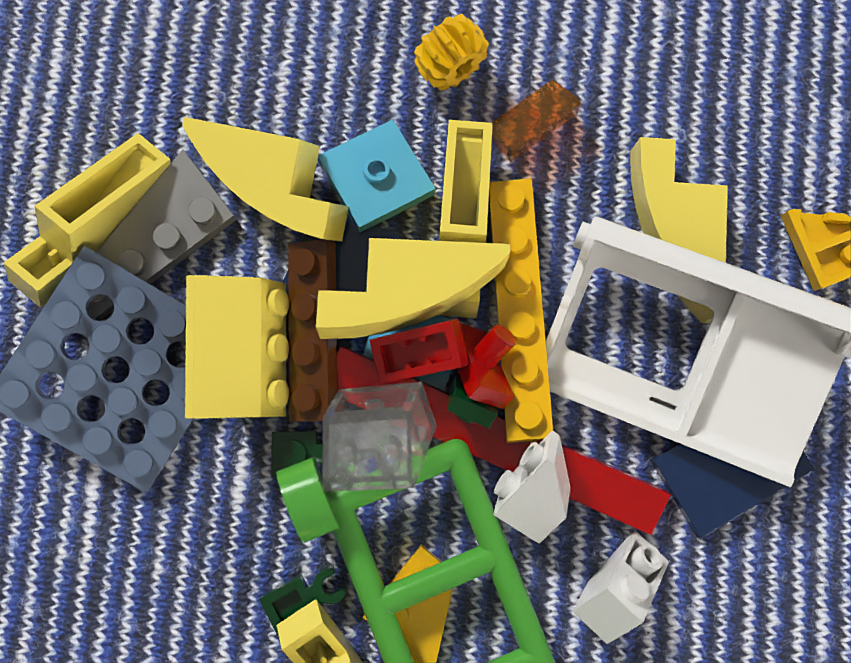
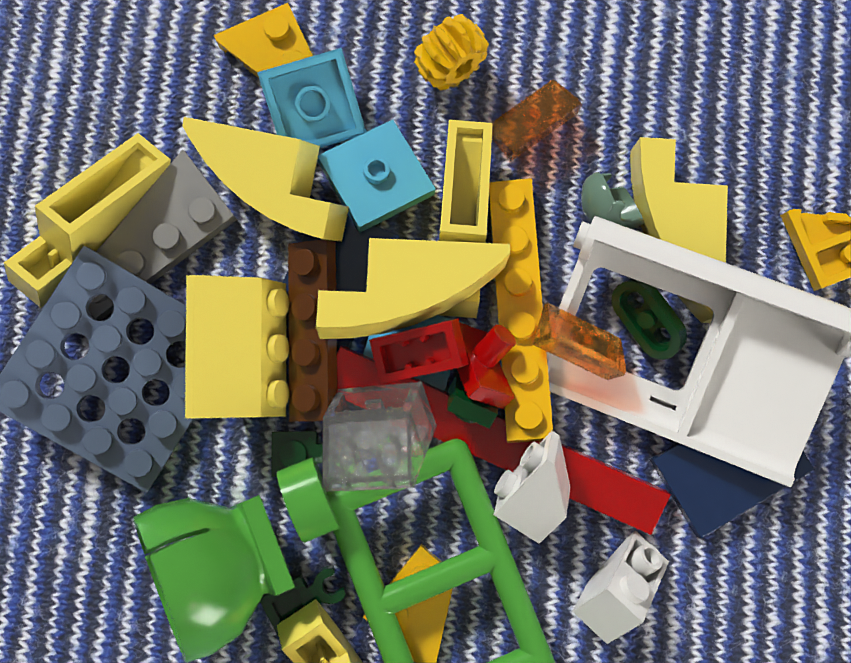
none -> bright green plate [133,495,295,663]
none -> yellow wing [214,3,313,78]
none -> medium azure plate [257,48,366,148]
none -> clear orange slope [533,302,626,380]
none -> sand green hair [581,172,644,229]
none -> dark green plate [611,278,687,360]

